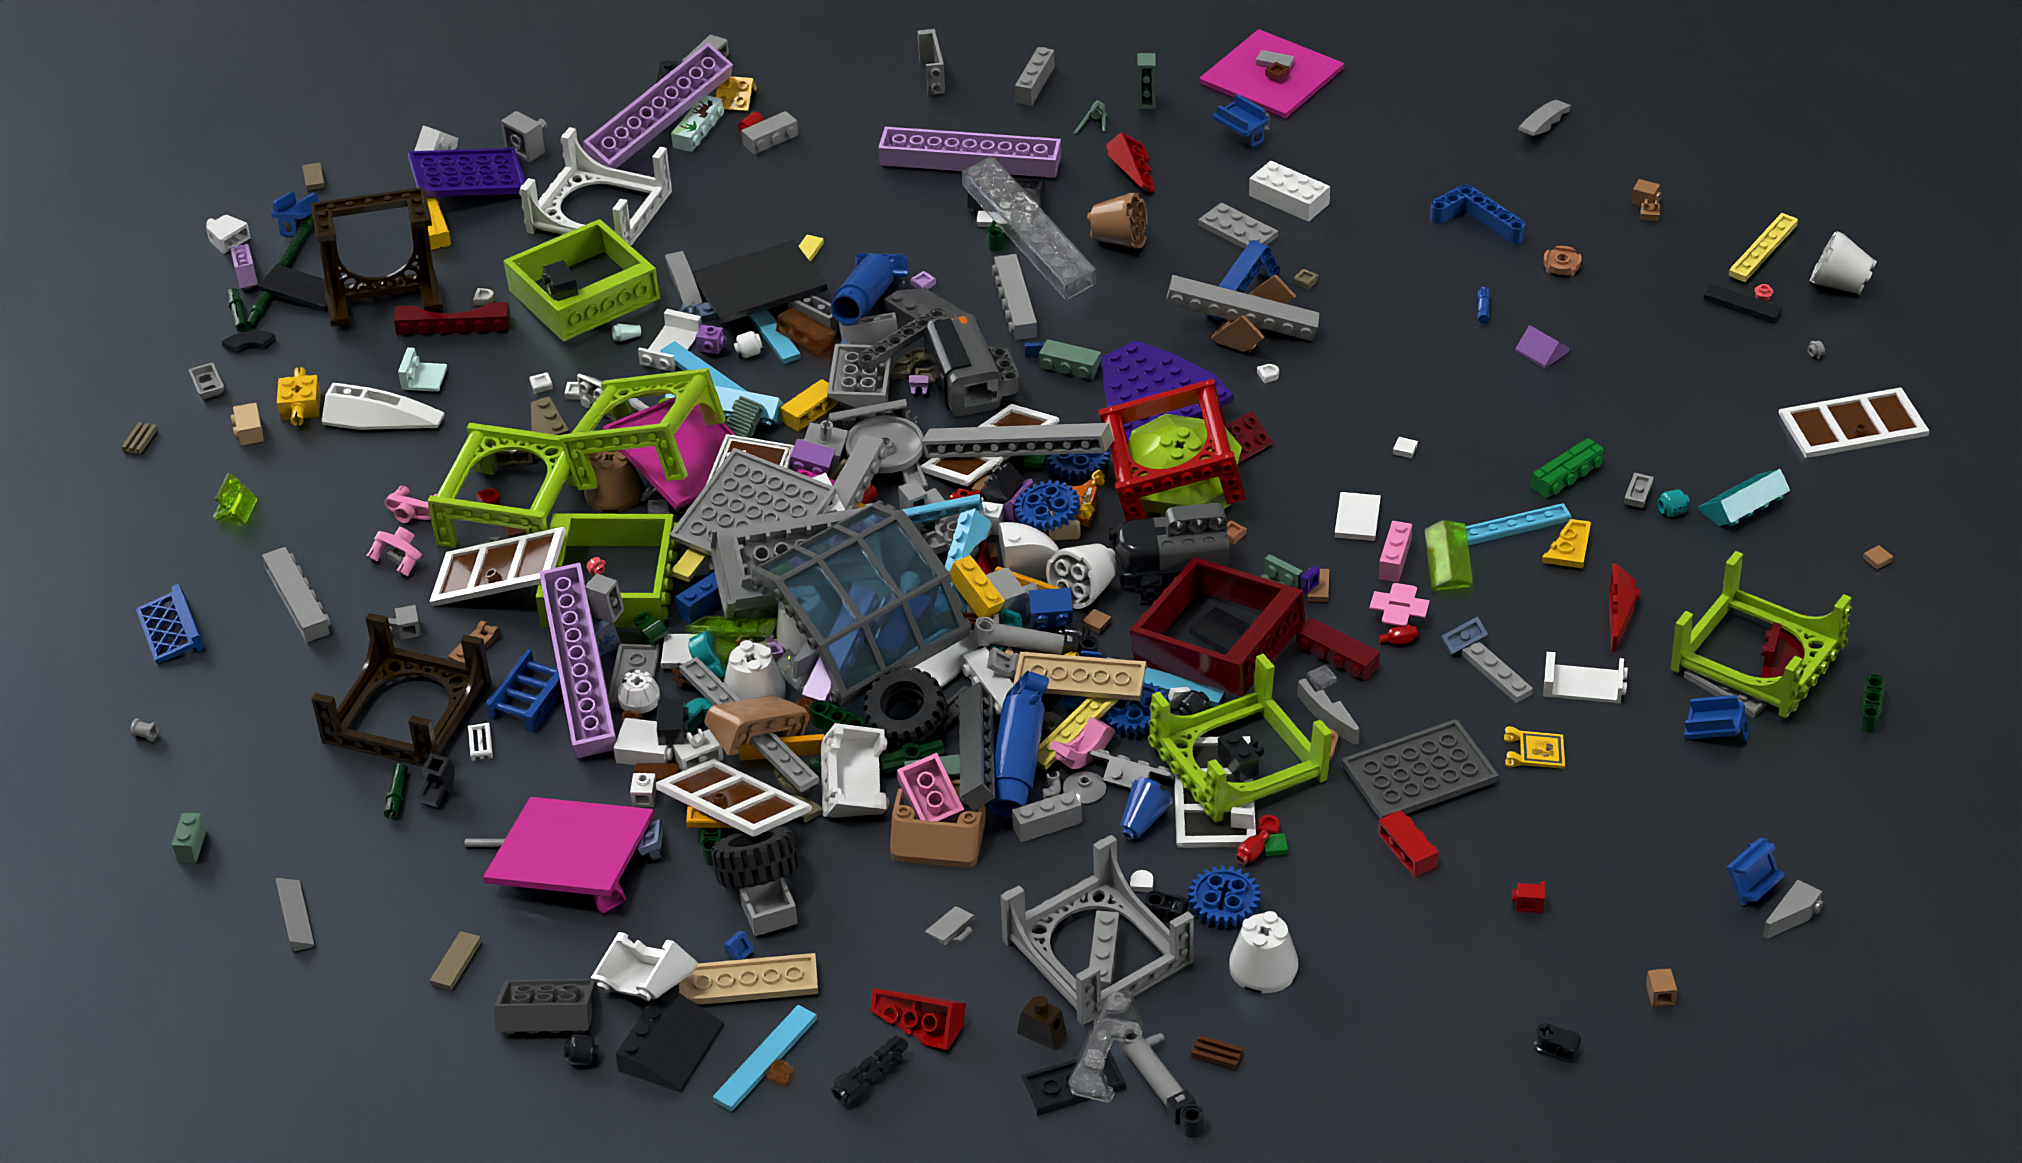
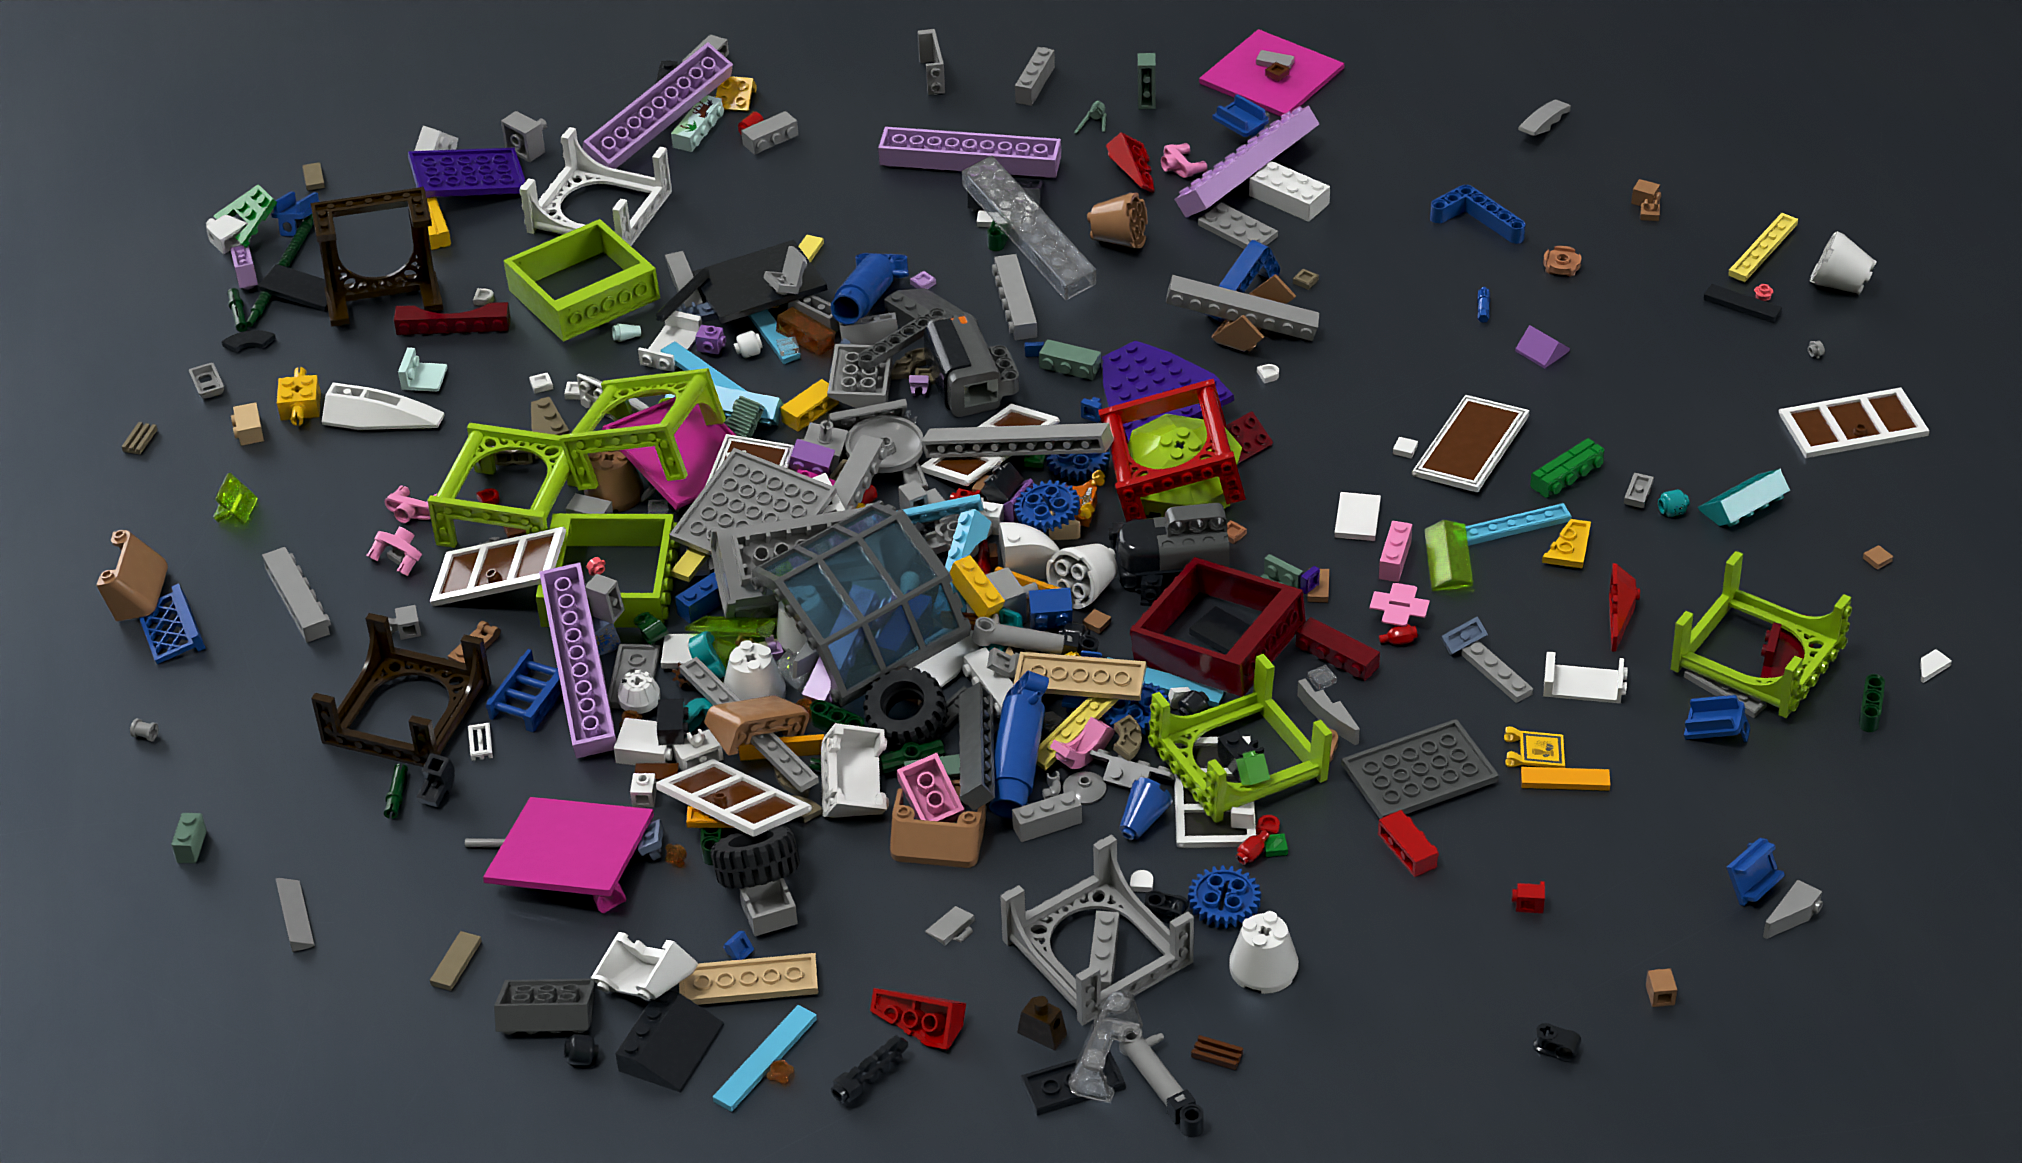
black brick [541,260,579,301] -> none
none -> medium nougat windscreen [96,530,168,621]
none -> wing [214,184,277,248]
none -> light grey brick [565,493,614,514]
none -> black axle [656,268,710,322]
none -> clear orange plate [665,844,687,867]
none -> light grey bracket [764,246,807,295]
none -> clear tile [776,336,799,356]
none -> blue tile [1081,397,1102,423]
none -> dark tan tile [1113,714,1142,761]
none -> bright pink connector [1161,143,1207,178]
none -> lavender brick [1175,106,1319,218]
none -> bright green brick [1236,751,1270,785]
none -> reddish brown door [1412,395,1530,493]
none -> light orange tile [1521,767,1610,791]
none -> white tile [1920,649,1952,683]

